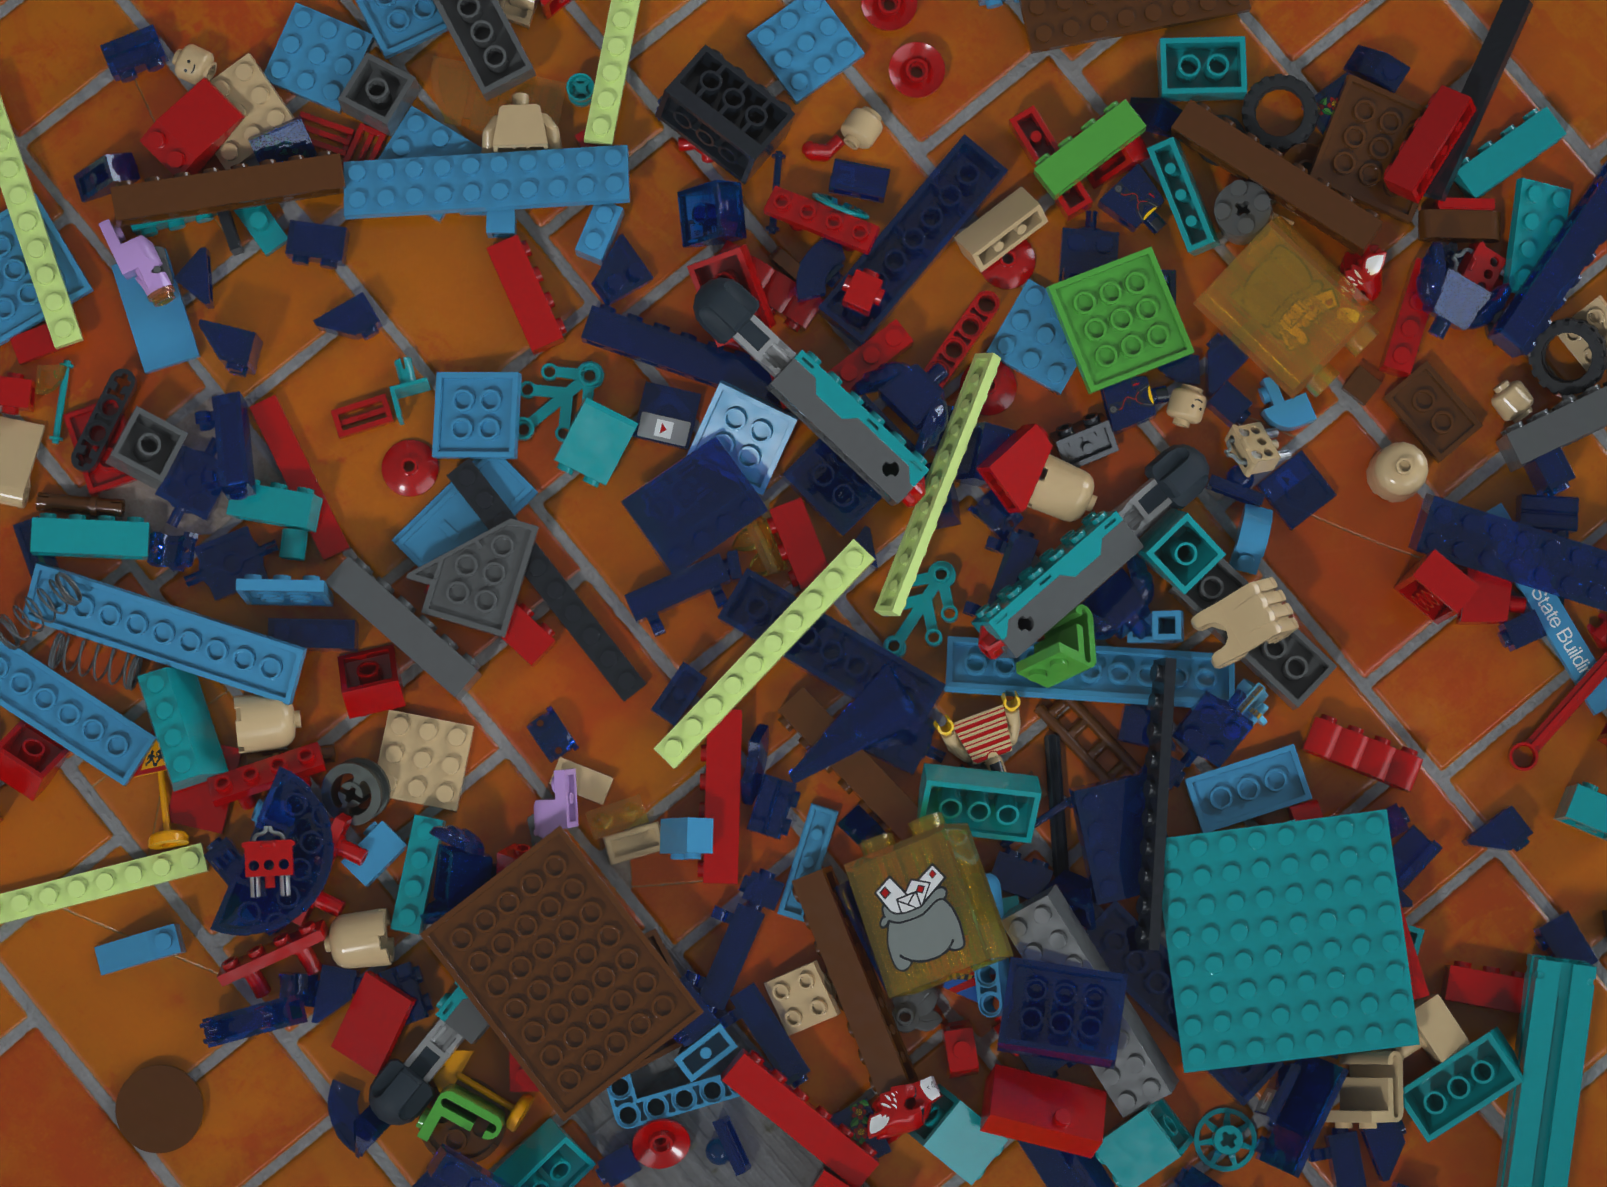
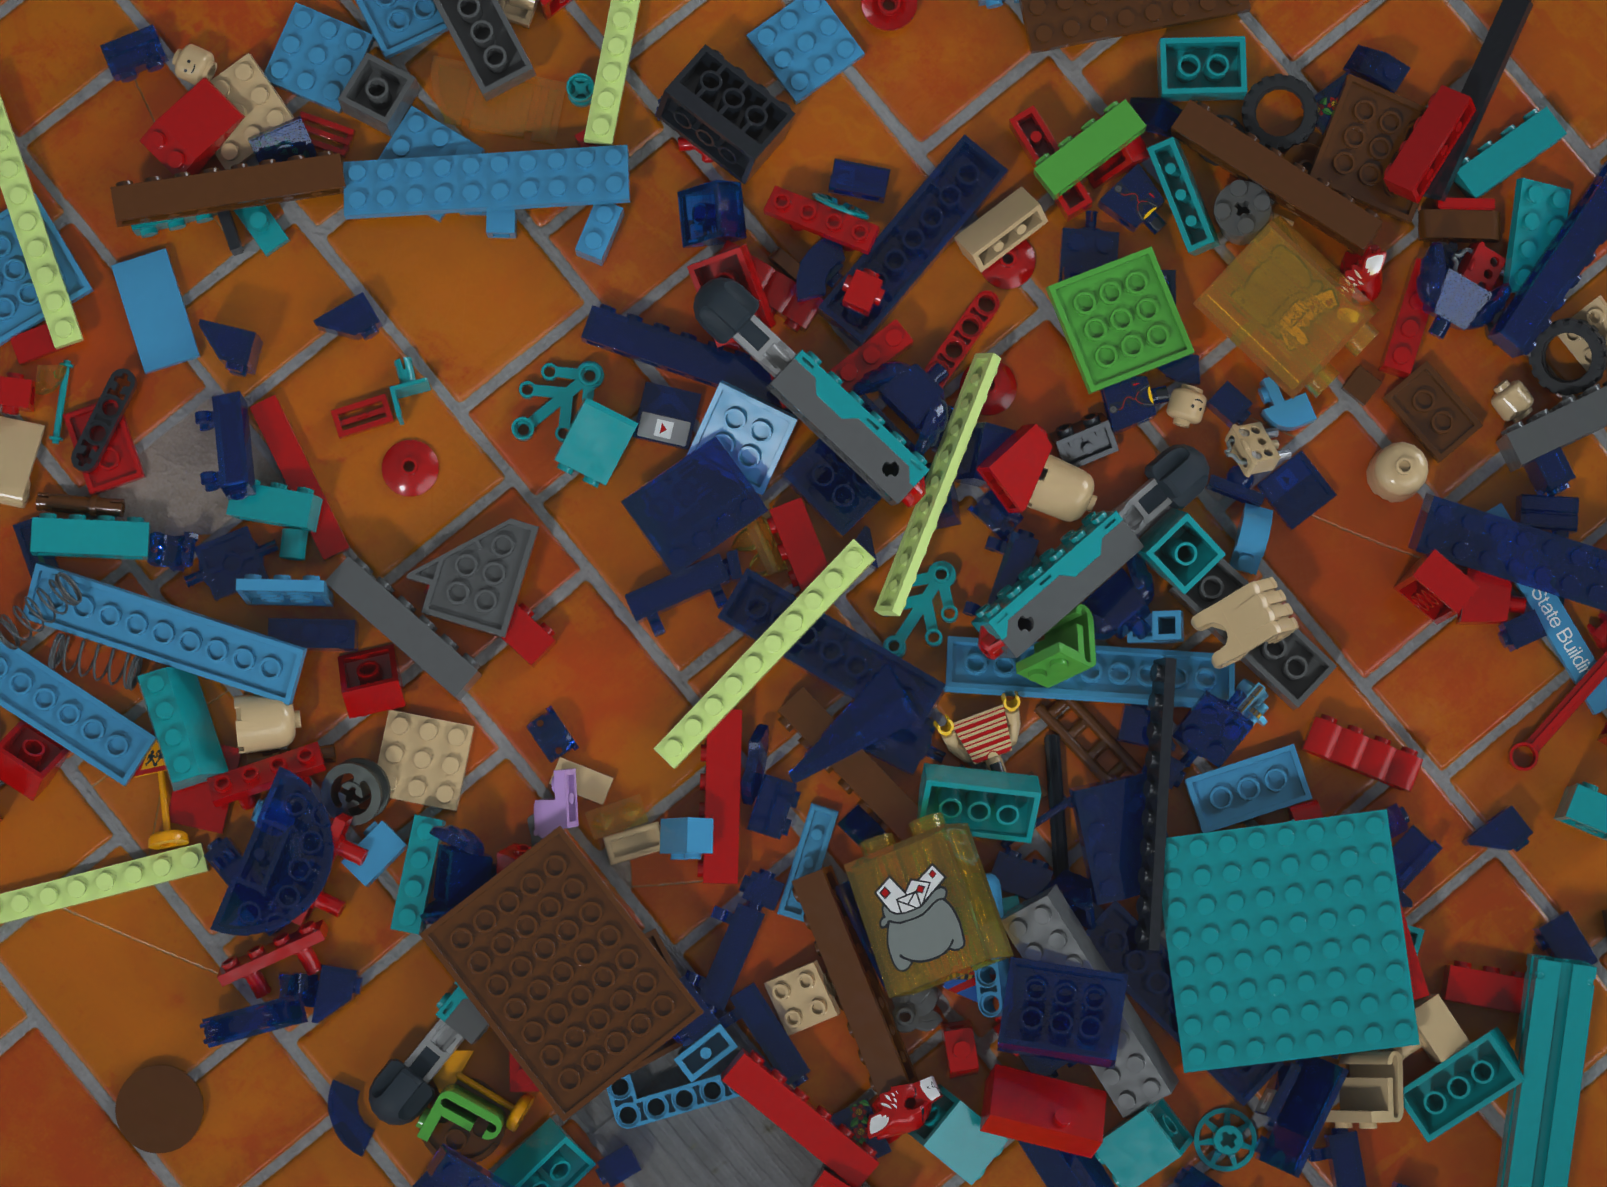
clear blue slope [74,152,141,202] -> none
dark azure slope [94,924,186,975] -> none
lavender plate [99,219,176,307] -> none
dark grey brick [105,406,188,490] -> none
clear blue plate [155,437,234,528] -> none
clear blue slope [174,247,214,309] -> none
red piece [241,826,296,898] -> none
clear blue brick [285,220,350,269] -> none
tan cylinder [324,908,395,968] -> none
red tile [331,970,416,1076] -> none
red tile [342,123,387,168] -> none
clear blue tile [353,1105,390,1158] -> none
clear blue brick [377,961,434,1026] -> none
dark azure piece [392,459,538,568] -> none
dark azure plate [432,372,522,459] -> none
black plate [446,458,646,702] -> none
tan torso [481,92,563,153] -> none
red brick [486,234,567,356] -> none
clear blue wing [591,234,654,307] -> none
red dish [632,1119,690,1169] -> none
clear blue brick [651,662,708,727] -> none
clear blue tile [705,1115,752,1176] -> none
clear blue axle [765,151,786,235] -> none
red arm [801,134,845,162] -> none
tan head [841,106,883,150] -> none
red dish [889,42,945,98] -> none
dark azure plate [986,279,1077,396] -> none
clear blue slope [1205,330,1252,399] -> none
clear blue slope [1358,1119,1407,1182] -> none

